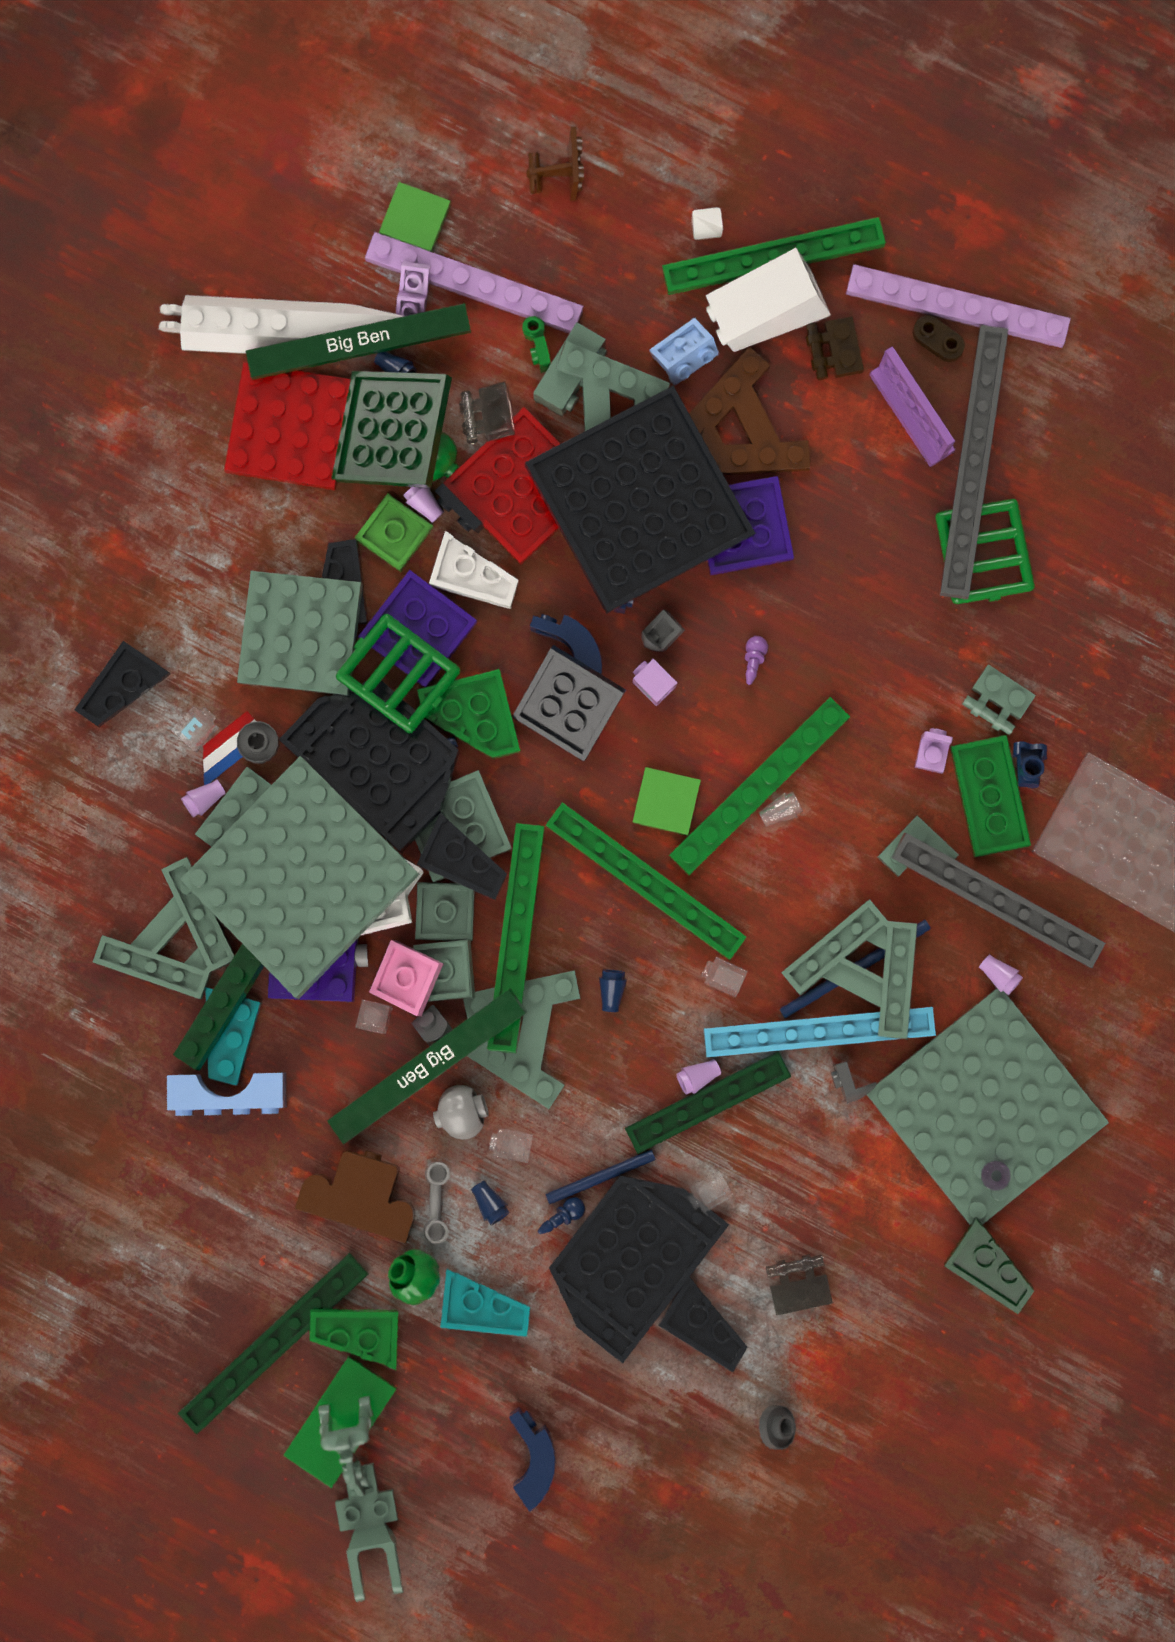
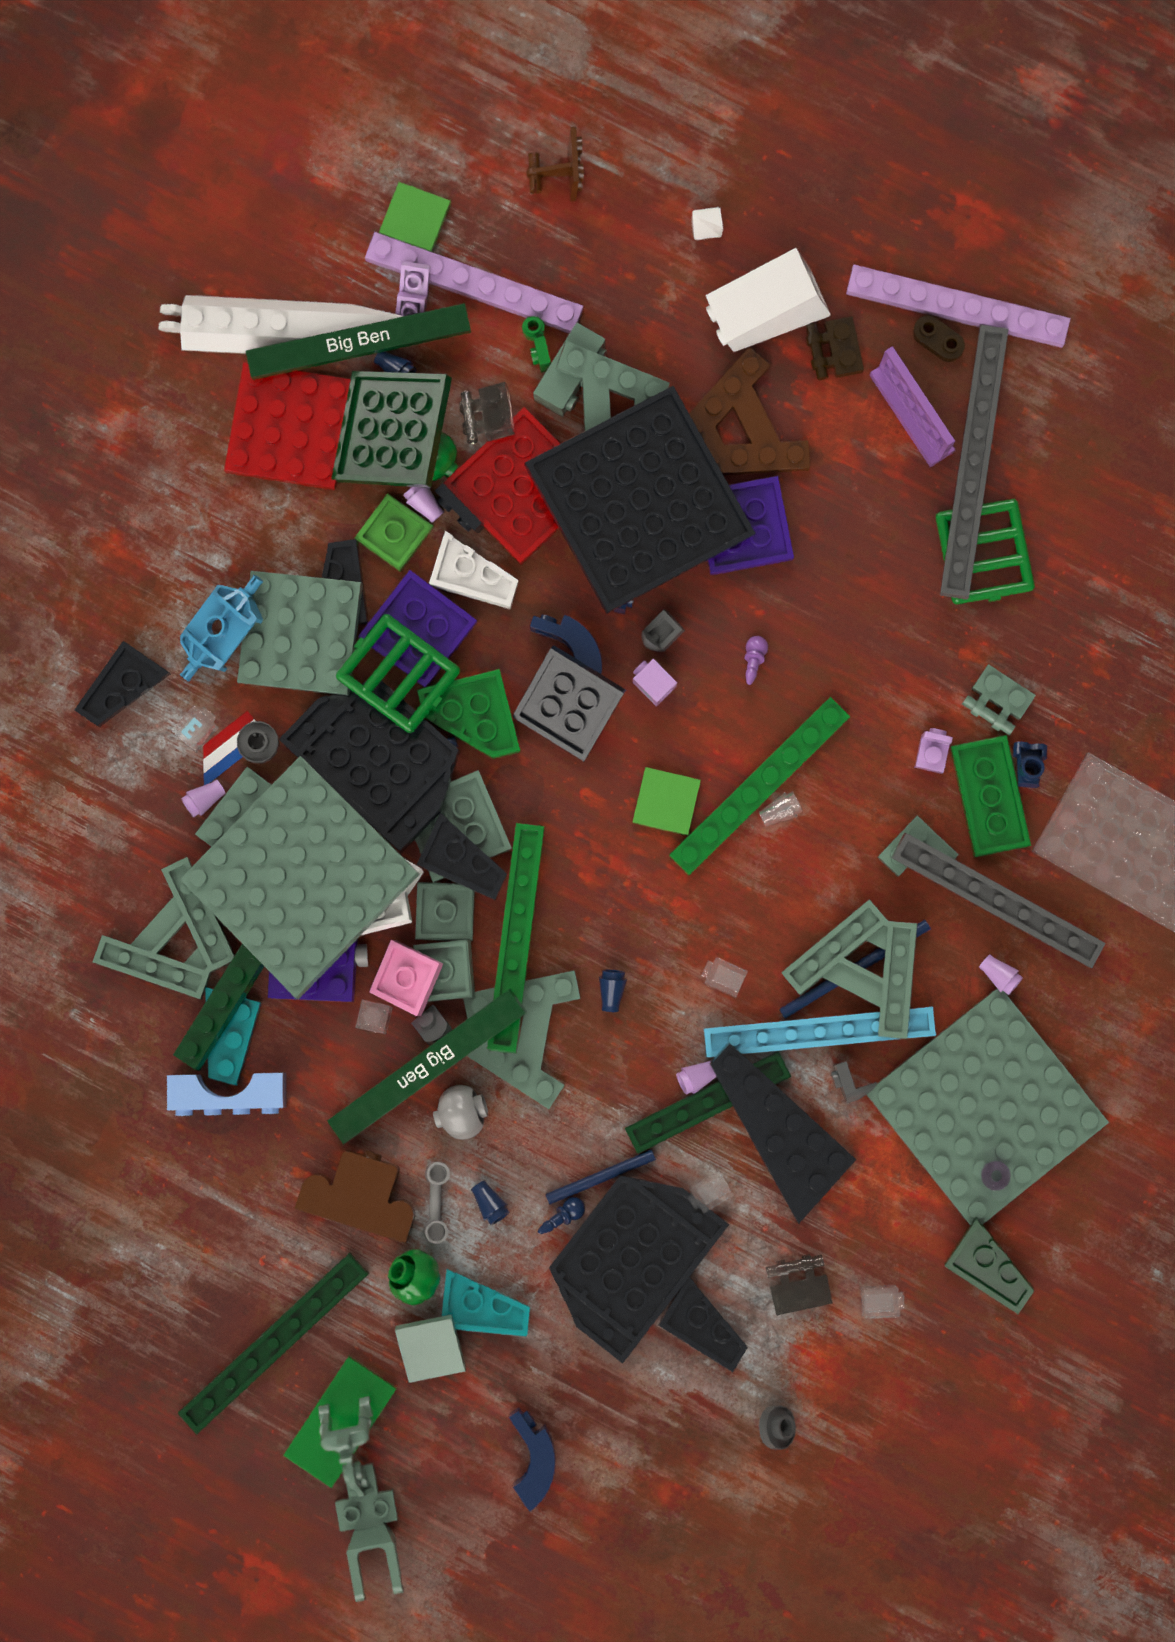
green wing [309,1309,398,1370] -> none
clear bracket [489,1128,533,1163] -> none
green plate [545,802,747,960] -> none
light blue bracket [650,318,719,385] -> none
green plate [662,217,886,295] -> none
none -> dark azure plate [180,575,263,682]
none -> tile [395,1314,466,1383]
none -> black wing [709,1042,857,1224]
none -> clear brick [860,1285,905,1319]

